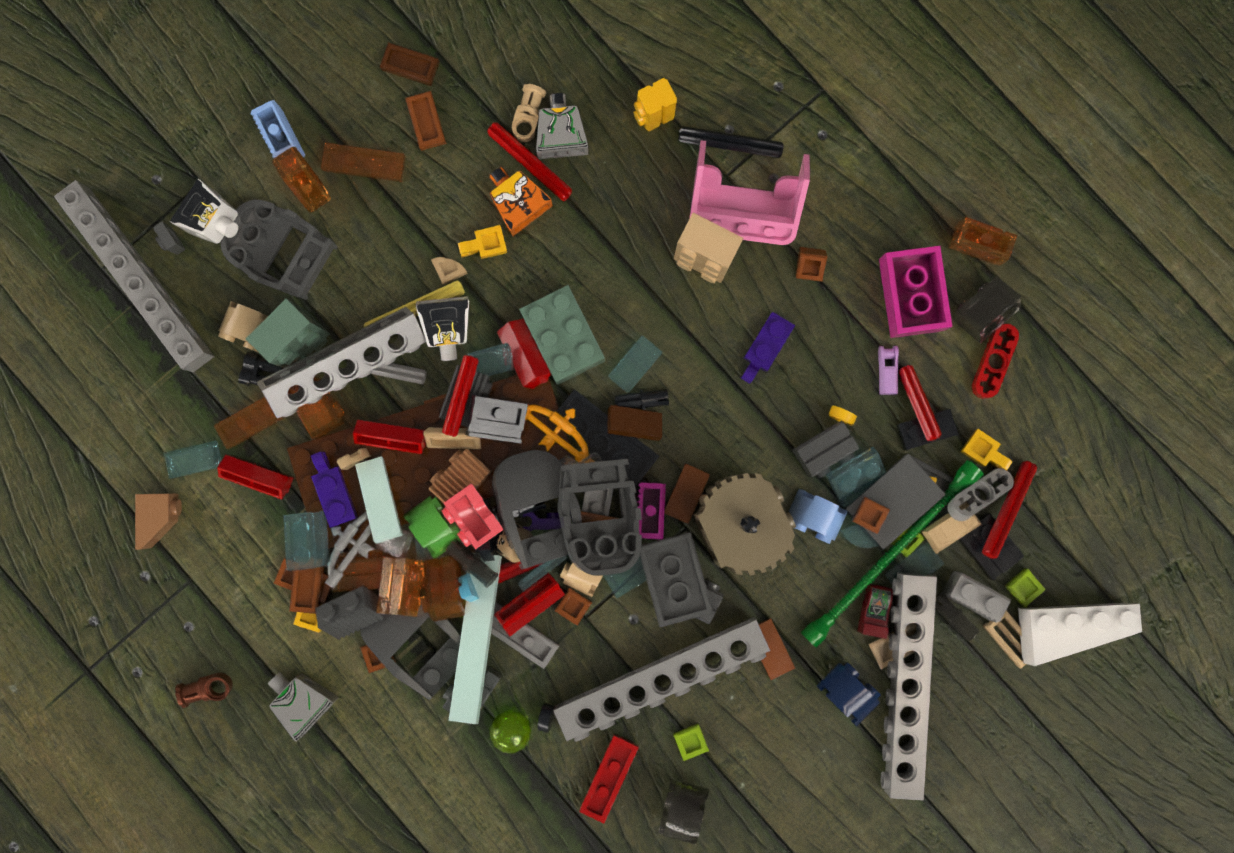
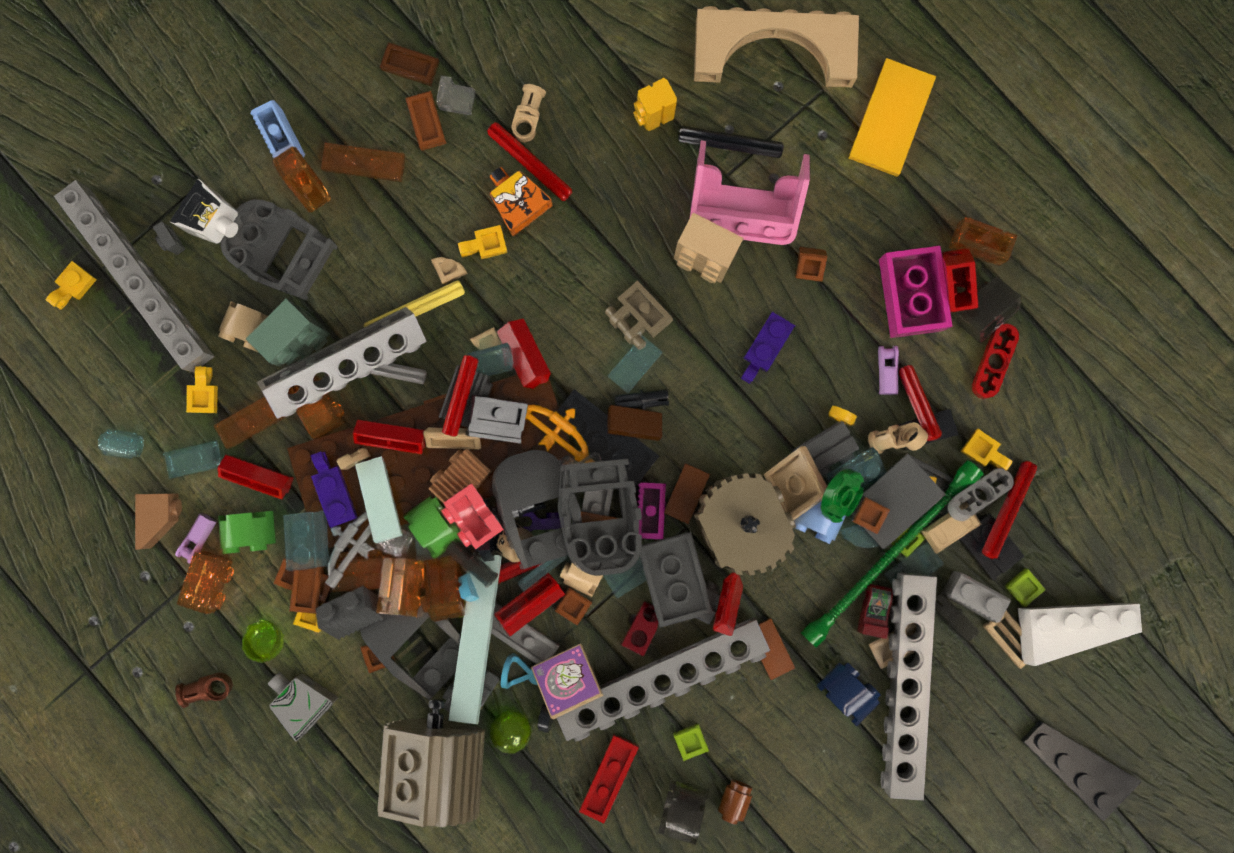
black piece [238,352,283,386] -> none
torso [416,296,469,361] -> none
sand green brick [519,285,605,385] -> none
light grey torso [536,93,589,159] -> none
none -> yellow plate [46,261,97,310]
none -> clear light blue brick [98,429,144,459]
none -> lavender bar [175,513,217,564]
none -> clear orange brick [177,550,234,614]
none -> yellow plate [186,366,218,413]
none -> bright green cylinder [218,511,276,554]
none -> clear neon green hair [242,619,284,663]
none -> dark tan piece [377,699,485,827]
none -> clear panel [436,76,476,115]
none -> tan tile [470,327,506,355]
none -> medium azure piece [501,653,538,689]
none -> tile [531,643,604,719]
none -> dark tan plate [605,280,673,350]
none -> dark red leg [620,601,658,657]
none -> tan arch [694,6,859,88]
none -> red slope [713,572,743,636]
none -> dark orange brick [718,779,753,824]
none -> tan tile [763,446,827,520]
none -> green tile [821,469,864,523]
none -> yellow tile [848,58,936,177]
none -> tan connector [868,422,928,454]
none -> red torso [941,248,978,312]
none -> black wing [1021,721,1141,821]

